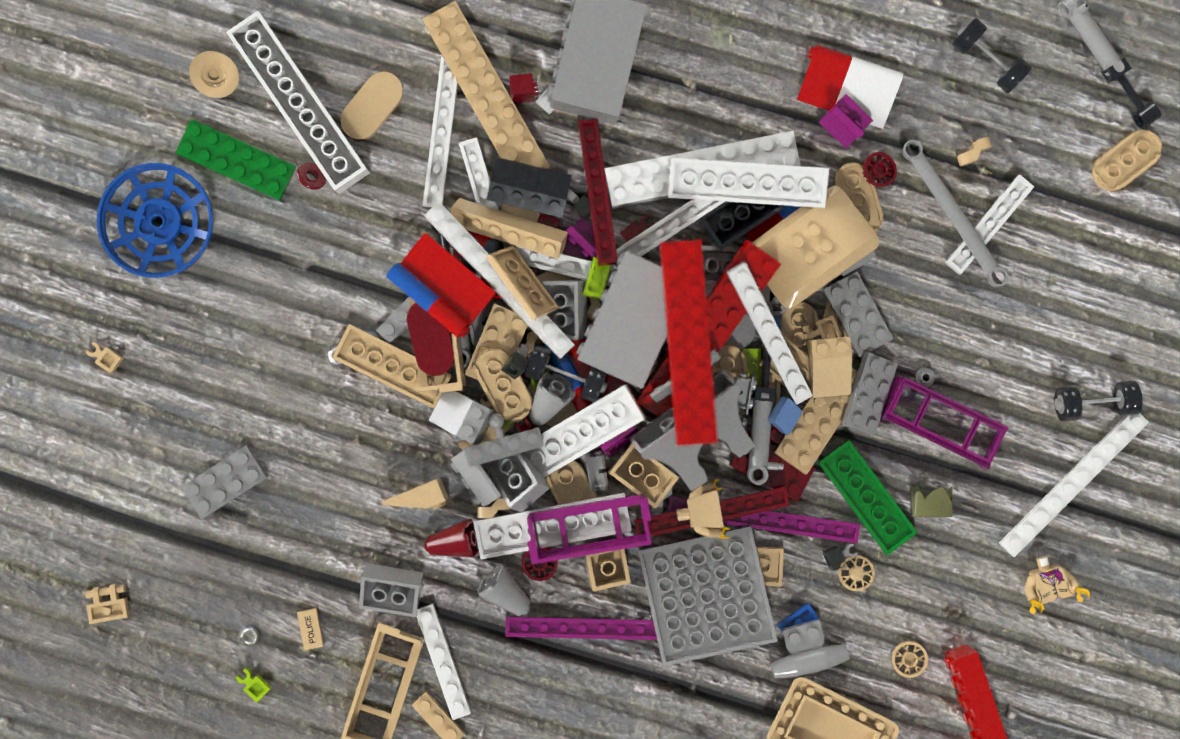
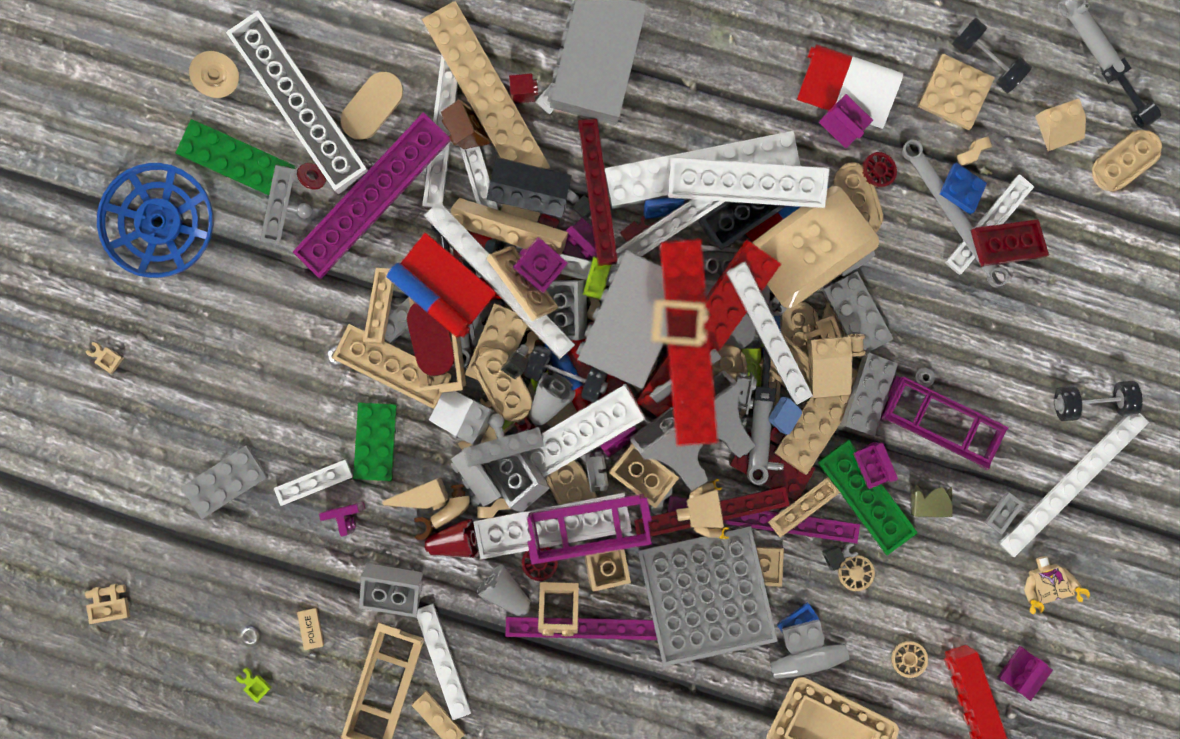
none -> light grey plate [260,165,312,245]
none -> white plate [274,459,353,506]
none -> magenta plate [293,112,451,279]
none -> magenta bracket [319,502,365,537]
none -> green plate [353,402,397,481]
none -> tan plate [363,268,394,345]
none -> tan piece [414,484,470,540]
none -> reddish brown slope [441,100,491,149]
none -> magenta bracket [512,237,568,293]
none -> tan window [538,582,579,636]
none -> blue plate [643,198,684,219]
none -> tan window [651,300,708,346]
none -> tan plate [768,478,840,538]
none -> tan bush [847,334,865,356]
none -> magenta bracket [853,442,898,489]
none -> tan plate [918,54,995,130]
none -> blue plate [940,162,987,215]
none -> dark red plate [970,219,1049,267]
none -> light grey plate [984,492,1024,535]
none -> magenta bracket [997,646,1053,701]
none -> tan slope [1035,99,1086,151]

